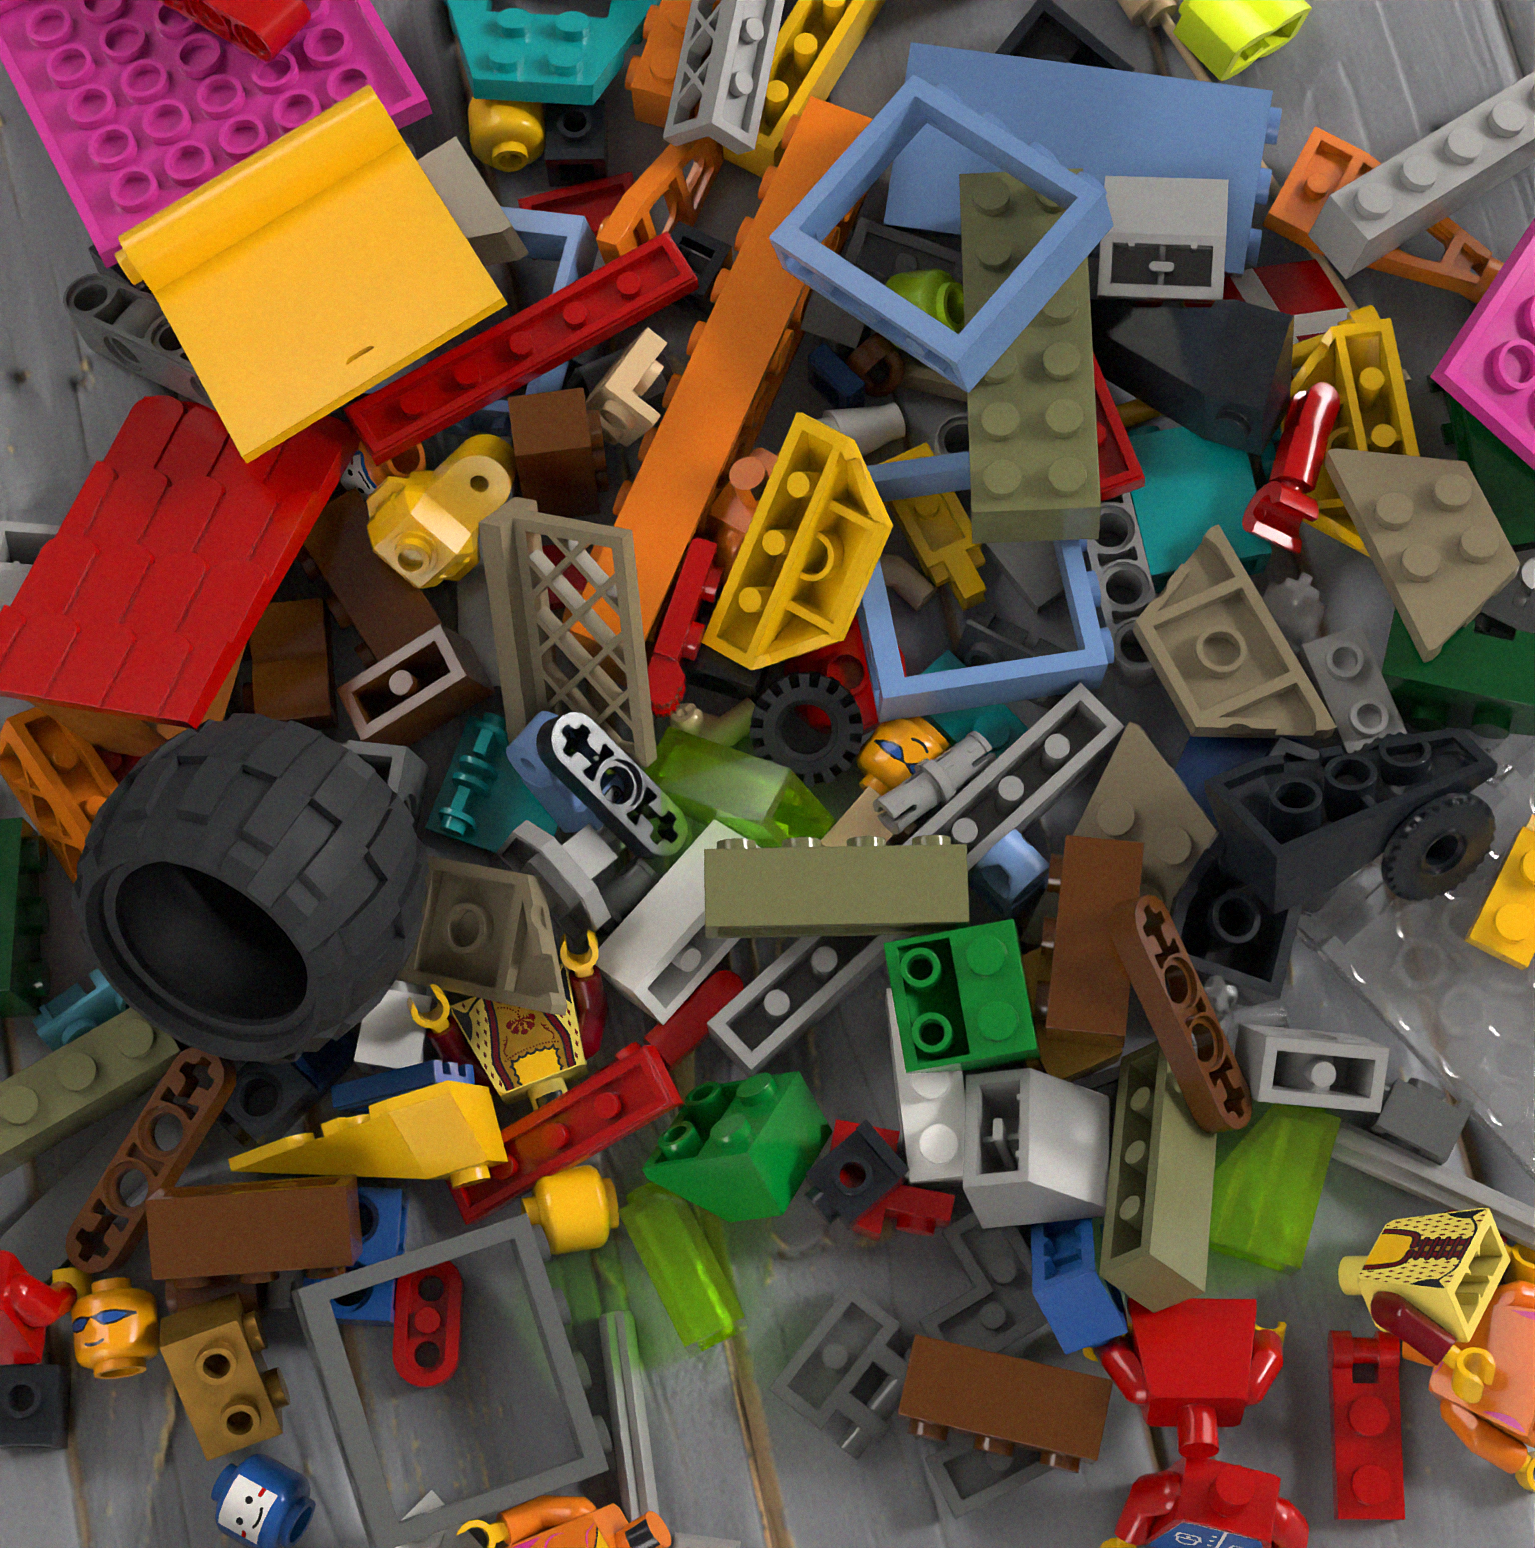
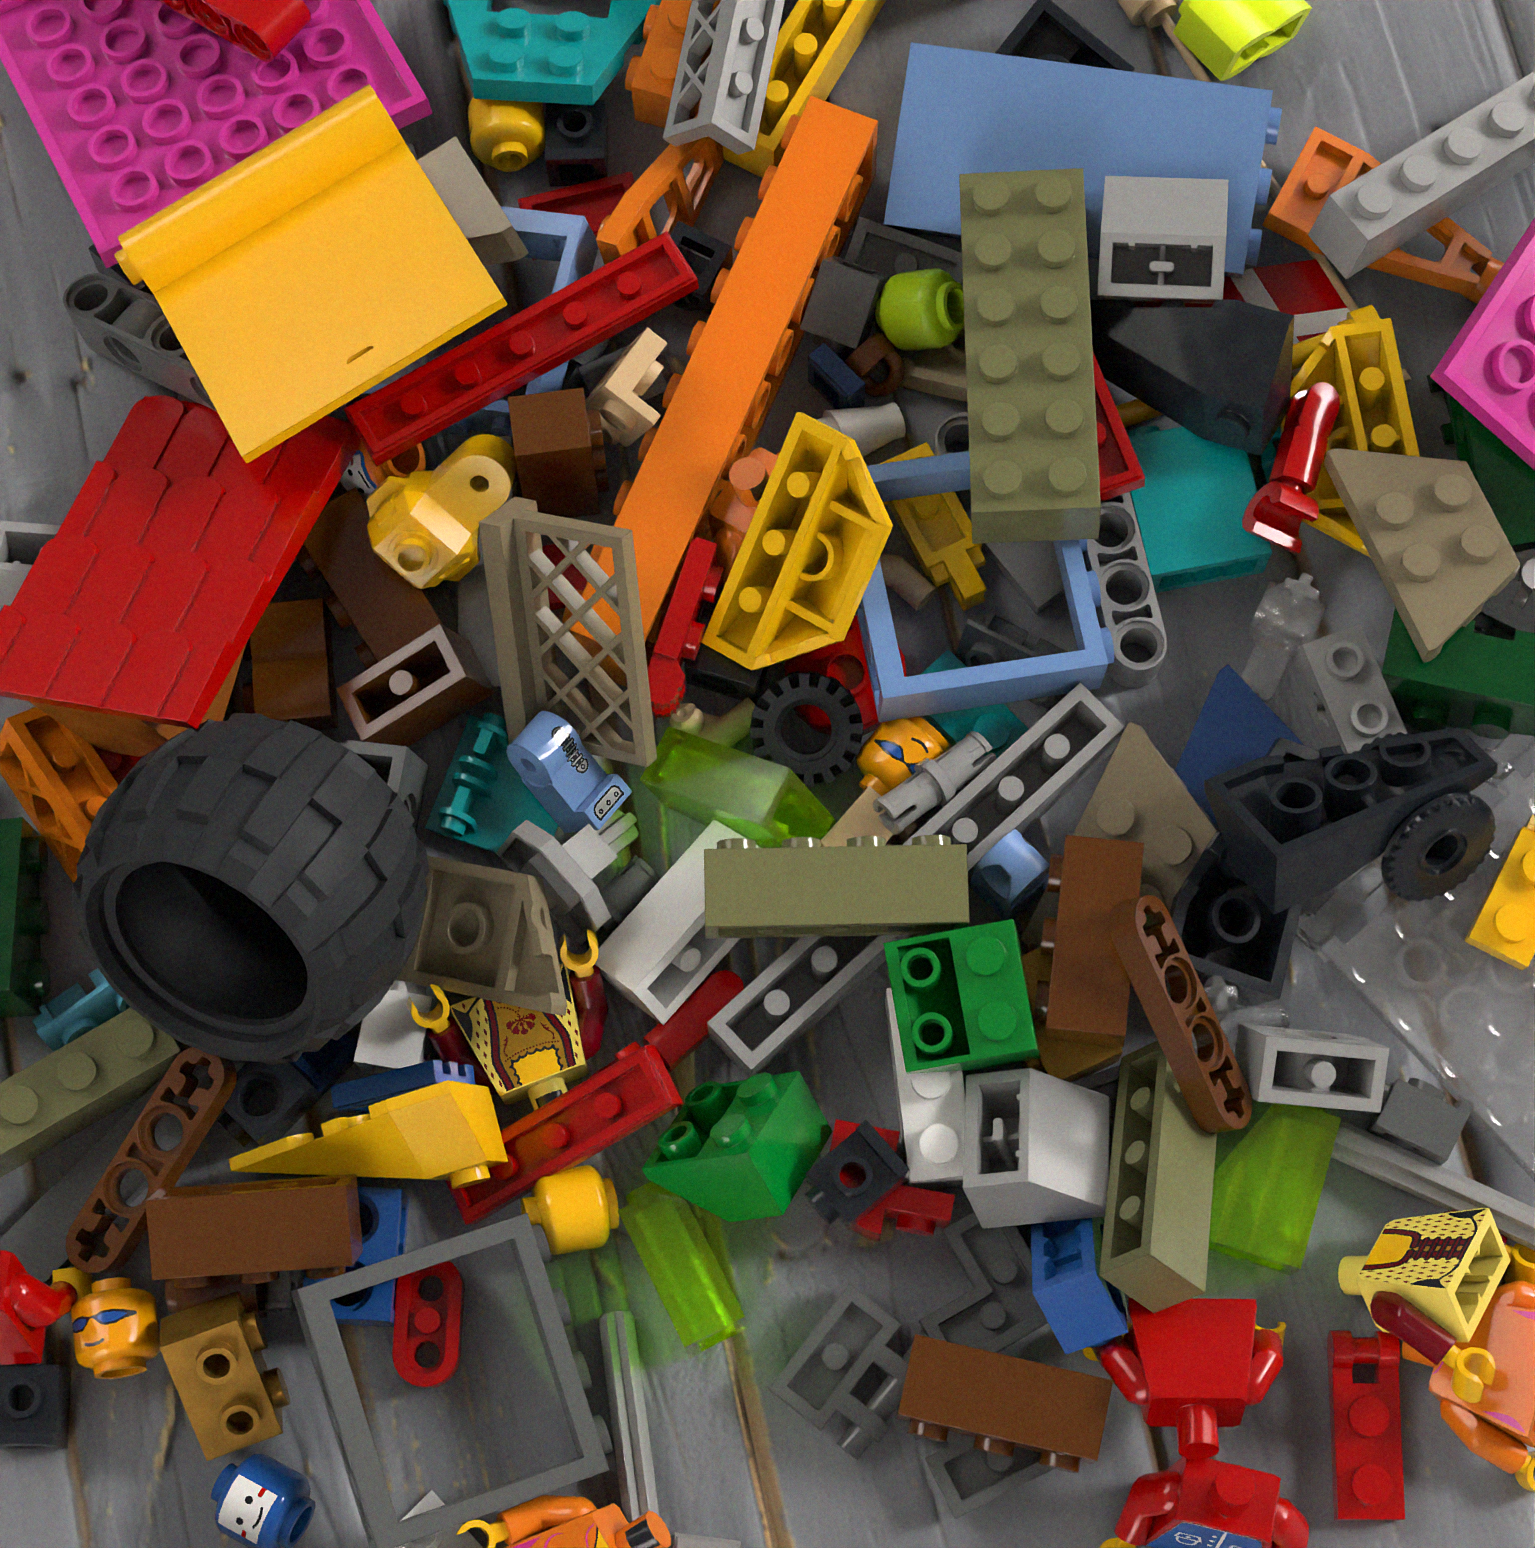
beam [536,712,688,859] -> none
medium blue window [769,74,1114,393] -> none
dark tan wing [1132,524,1337,740] -> none

